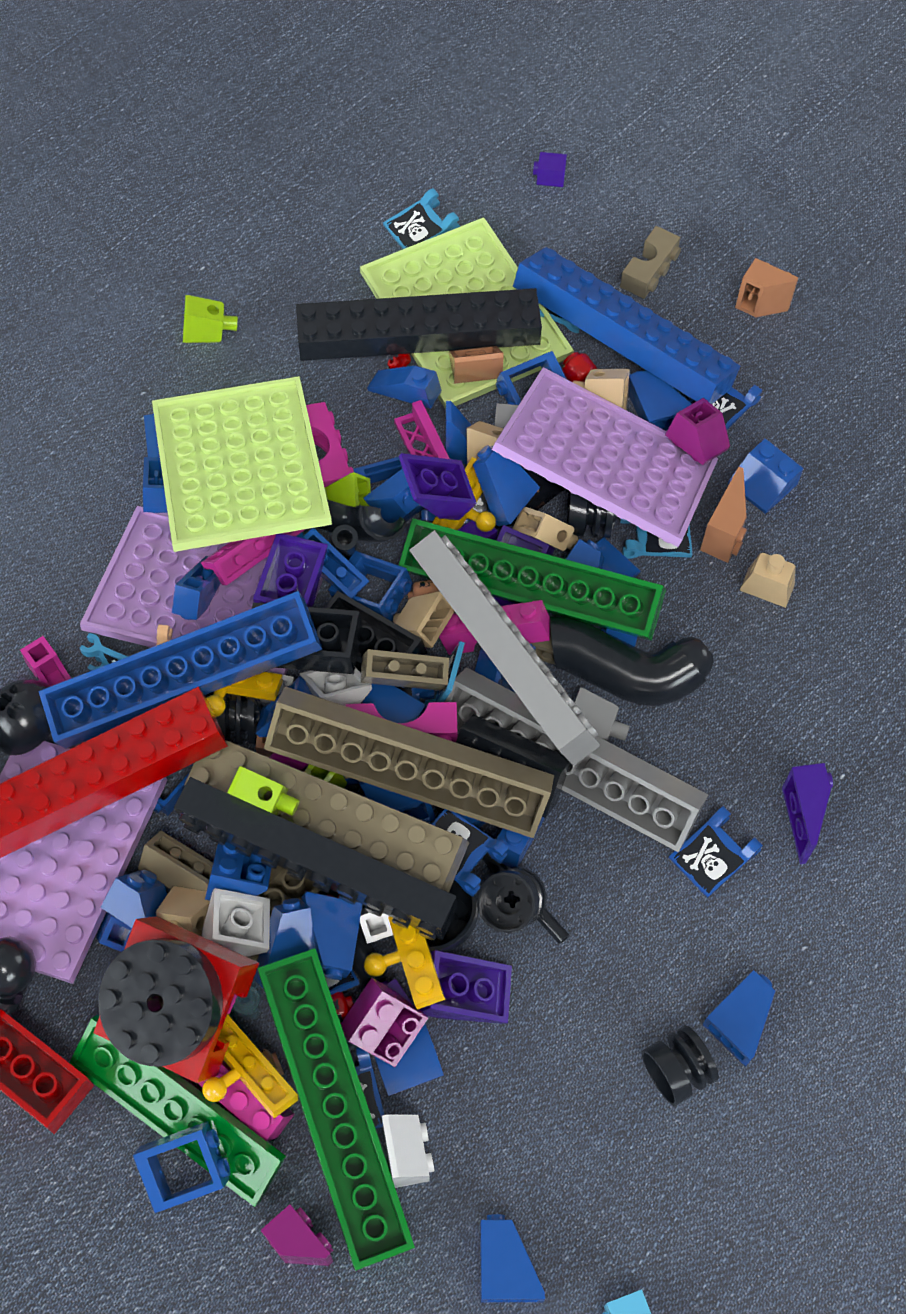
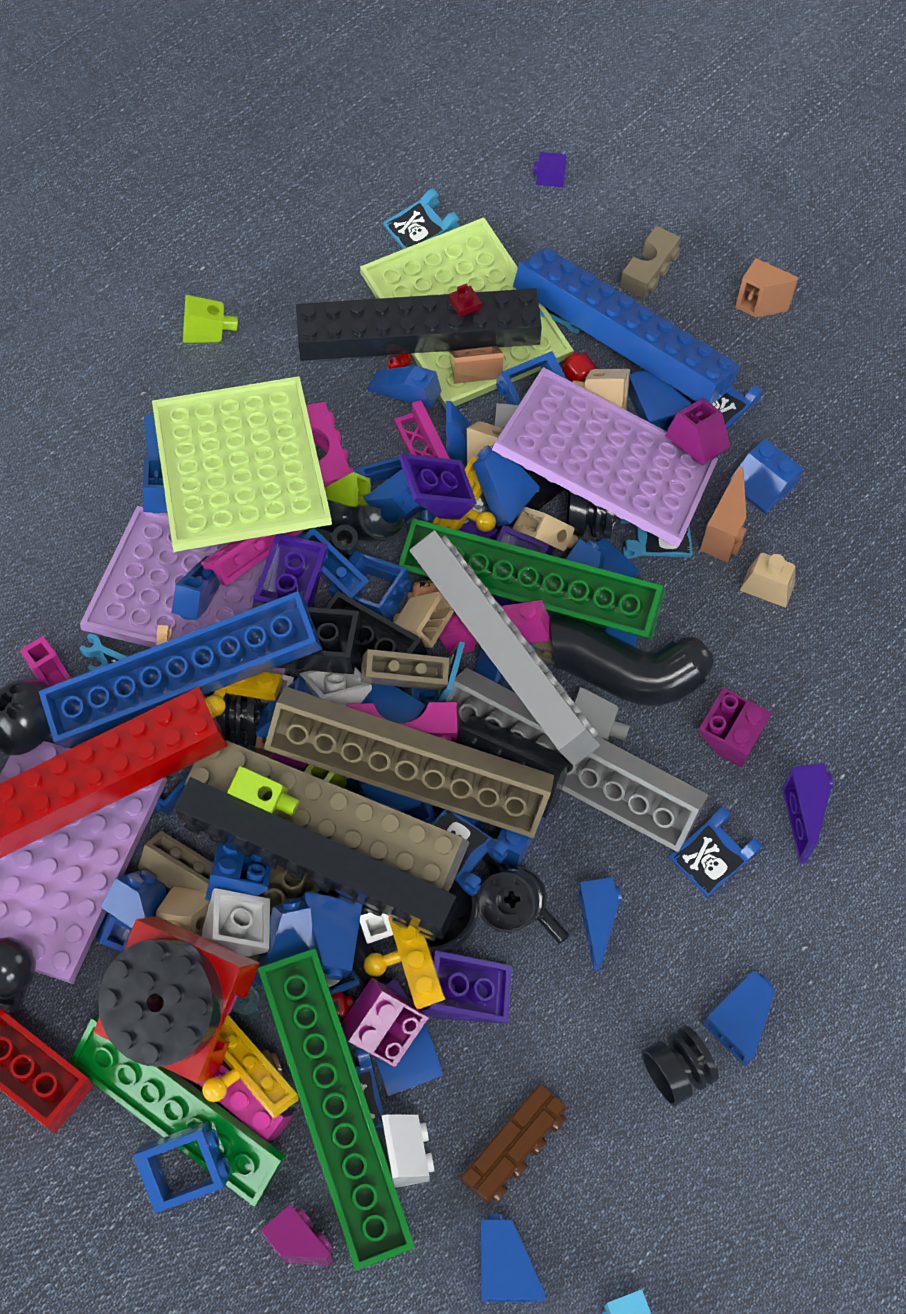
none -> dark red tile [449,283,482,317]
none -> reddish brown brick [460,1084,567,1205]
none -> blue slope [578,877,622,972]
none -> magenta slope [698,687,771,768]

